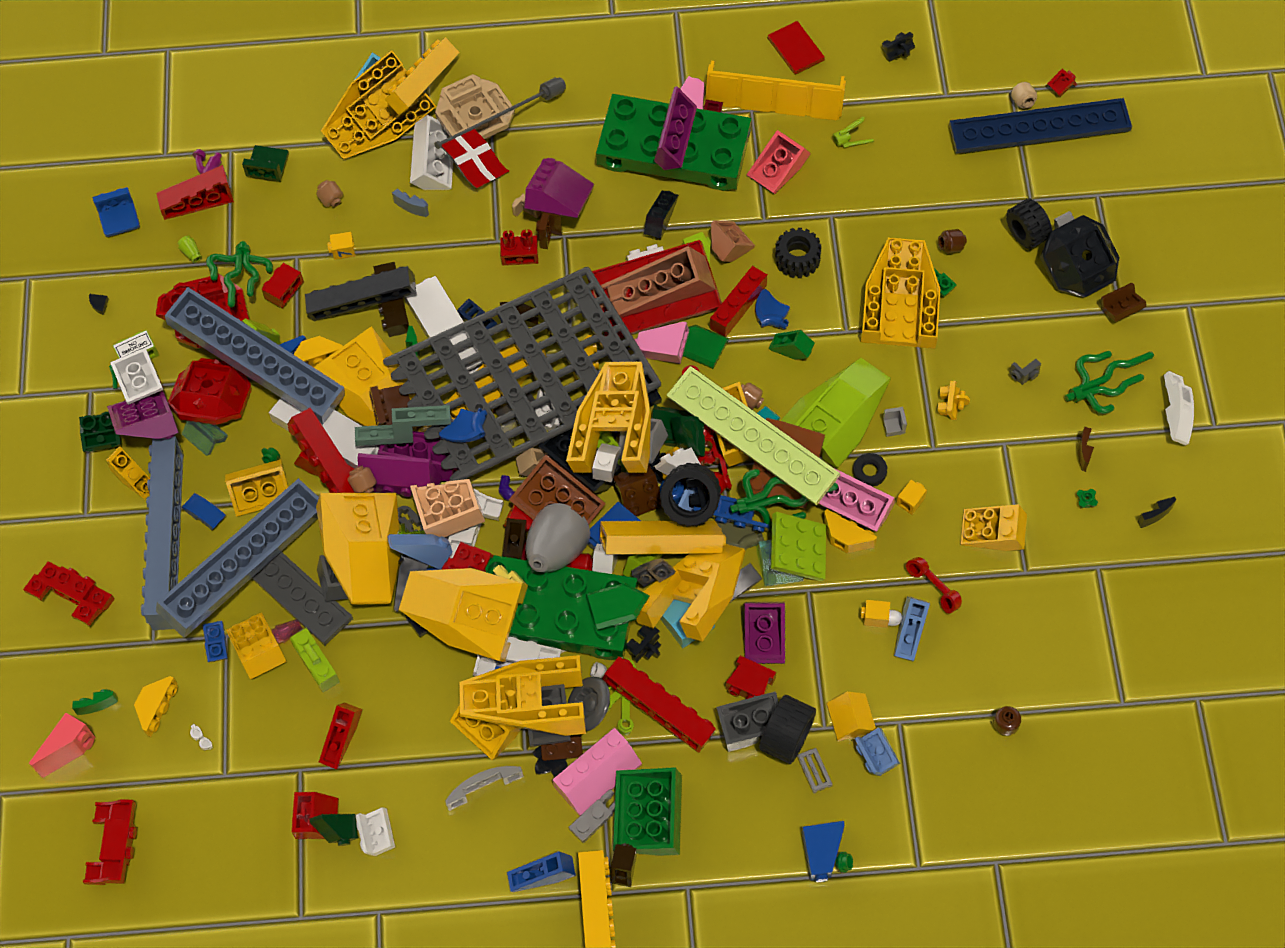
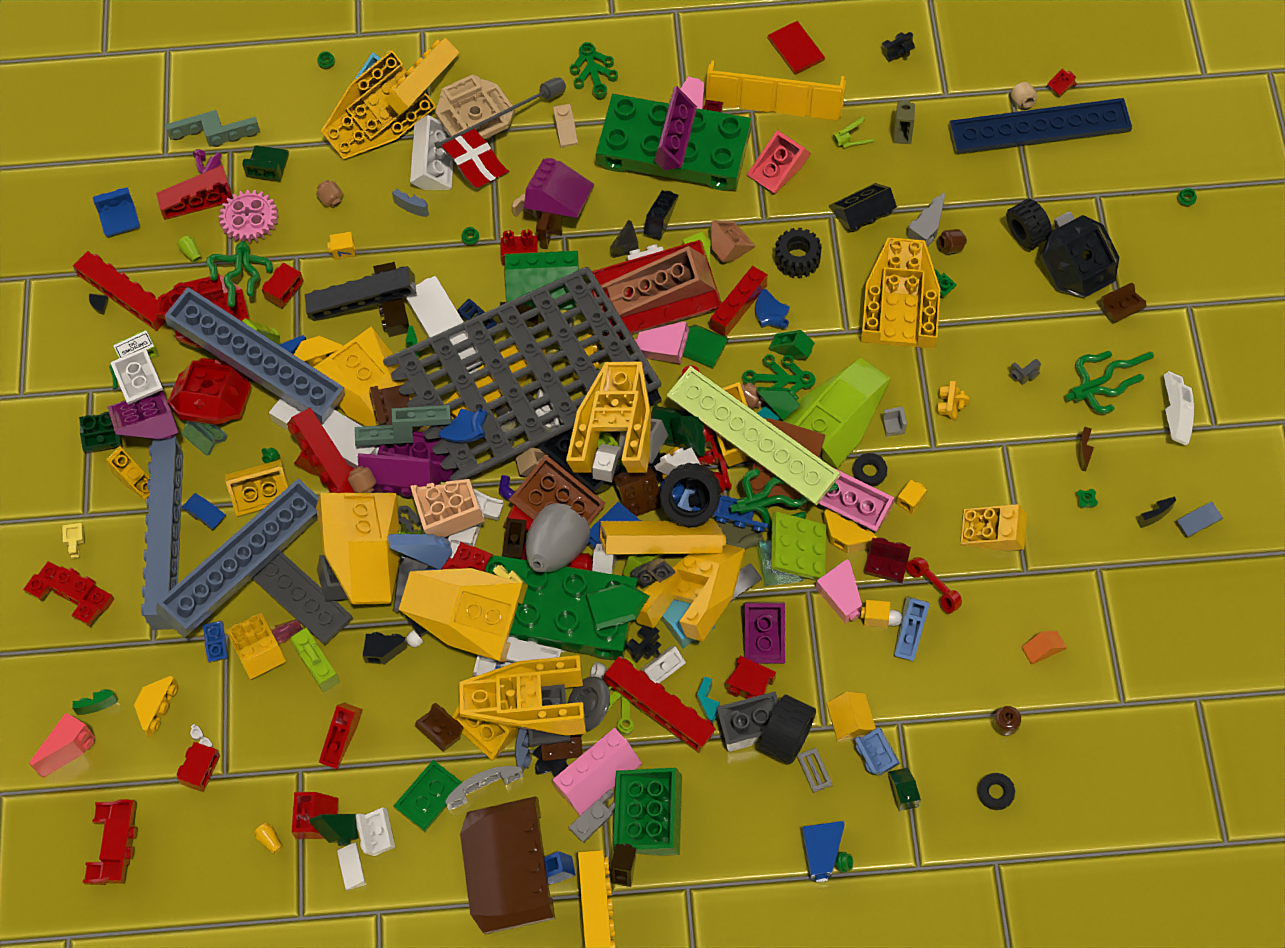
none -> light yellow plate [62,523,84,559]
none -> red brick [73,251,166,331]
none -> sand green bracket [165,110,260,147]
none -> red brick [177,742,220,792]
none -> bright pink gear [219,189,278,243]
none -> yellow cone [254,822,283,854]
none -> green plate [317,51,335,68]
none -> white slope [337,842,366,890]
none -> black slope [362,632,408,665]
none -> green tile [393,760,463,832]
none -> white hinge [406,630,424,647]
none -> reddish brown bracket [415,703,464,752]
none -> reddish brown slope [460,796,556,935]
none -> green plate [461,227,480,245]
none -> green slope [505,251,579,310]
none -> sand blue slope [516,728,532,773]
none -> tan slope [553,104,578,148]
none -> green plant [570,42,618,99]
none -> clear smoke slope [610,220,639,258]
none -> white slope [641,646,686,683]
none -> teal slope [697,676,720,724]
none -> green plant [742,354,816,393]
none -> green slope [756,387,800,420]
none -> bright pink slope [816,559,862,623]
none -> black slope [829,183,897,230]
none -> dark red bracket [864,537,911,584]
none -> dark green slope [888,767,921,811]
none -> olive torso [893,100,915,144]
none -> light grey slope [908,193,945,247]
none -> black tyre [978,773,1015,810]
none -> orange slope [1022,631,1067,665]
none -> green plate [1178,188,1197,206]
none -> sand blue slope [1178,502,1223,538]

